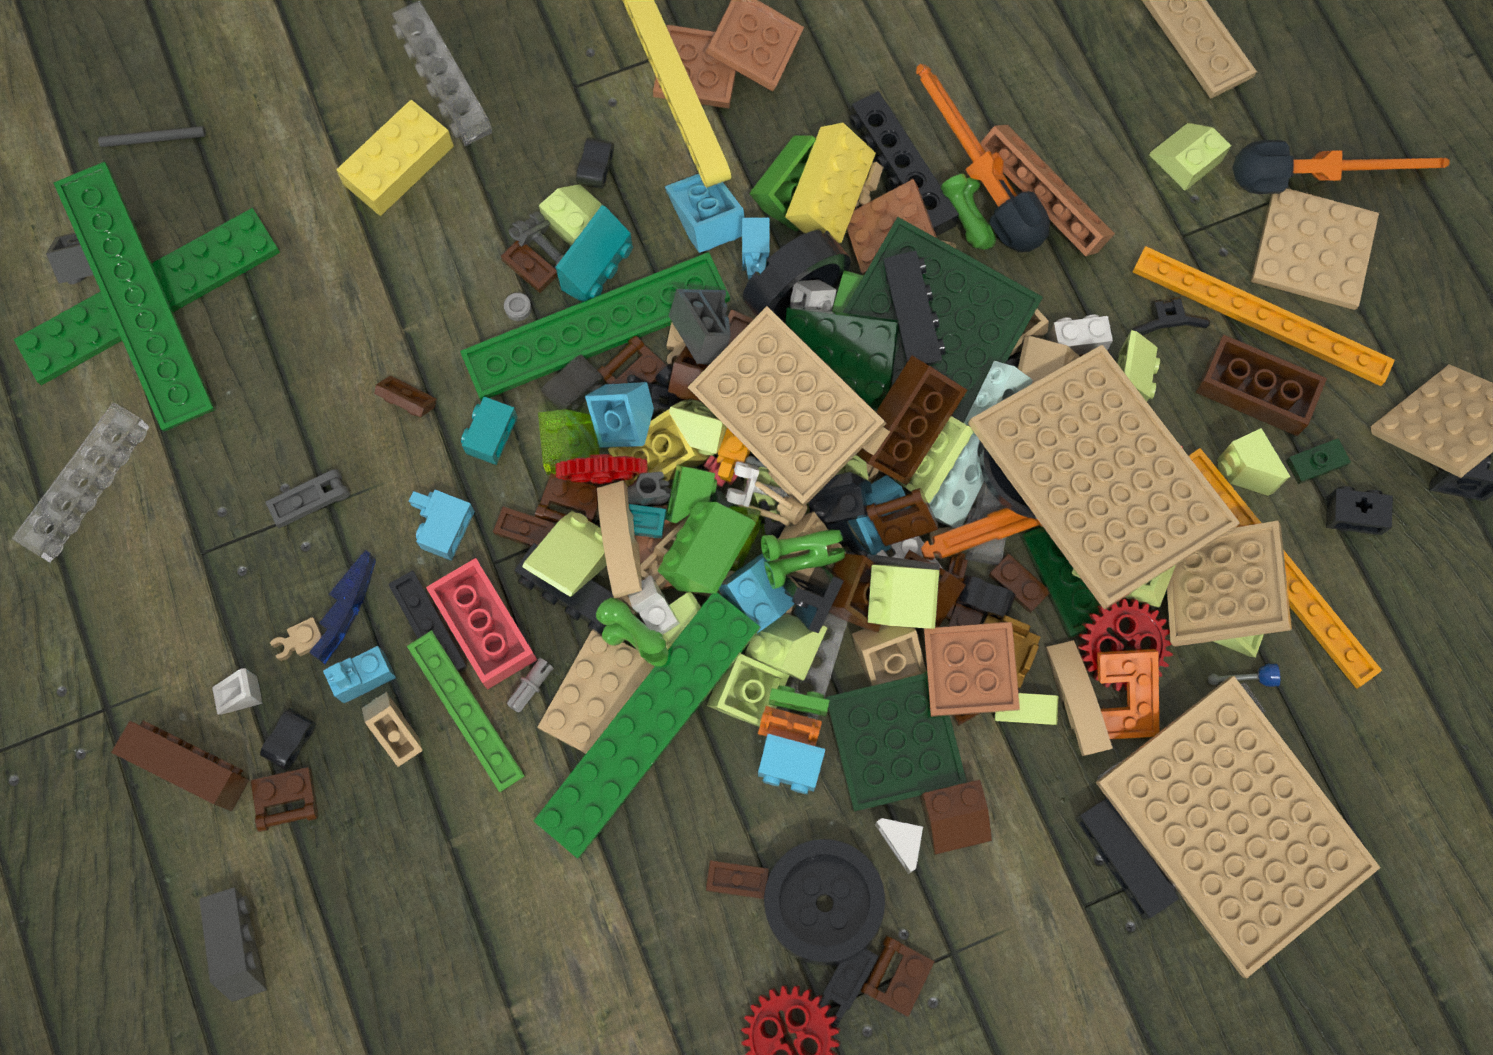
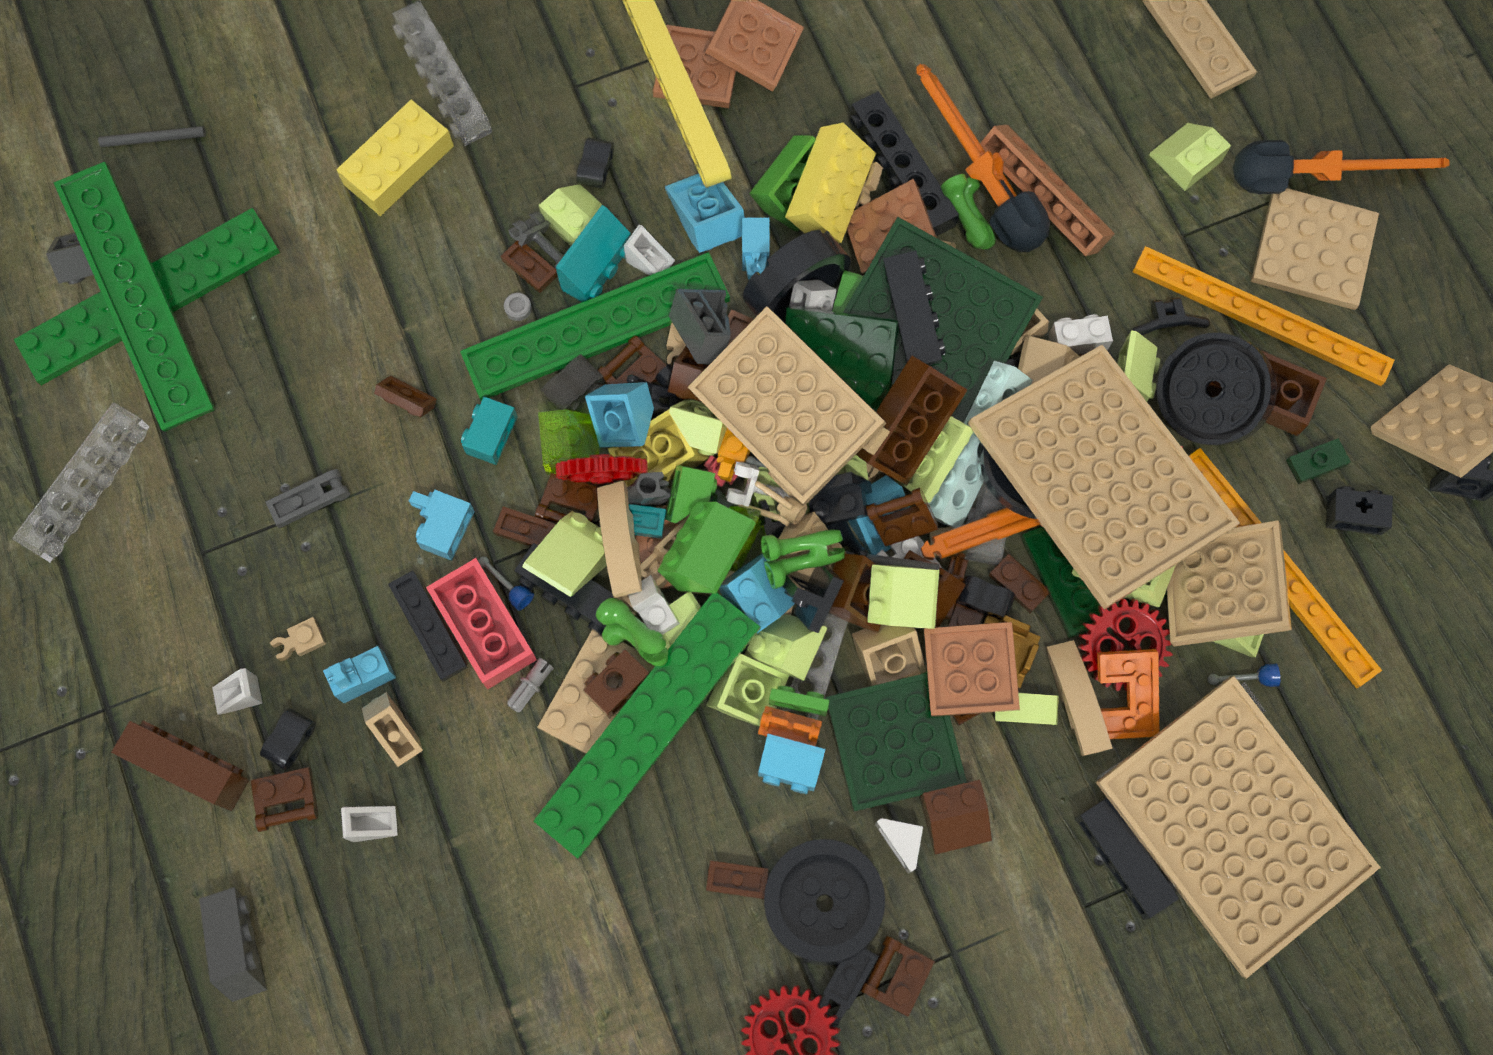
clear blue slope [309,550,376,664] -> none
bright green tile [407,630,525,792] -> none
yellowish green slope [1217,428,1290,496] -> none
none -> white slope [341,806,398,842]
none -> blue hinge [478,556,534,611]
none -> reddish brown brick [583,649,649,719]
none -> white slope [624,225,675,276]
none -> black brick [1157,333,1277,446]

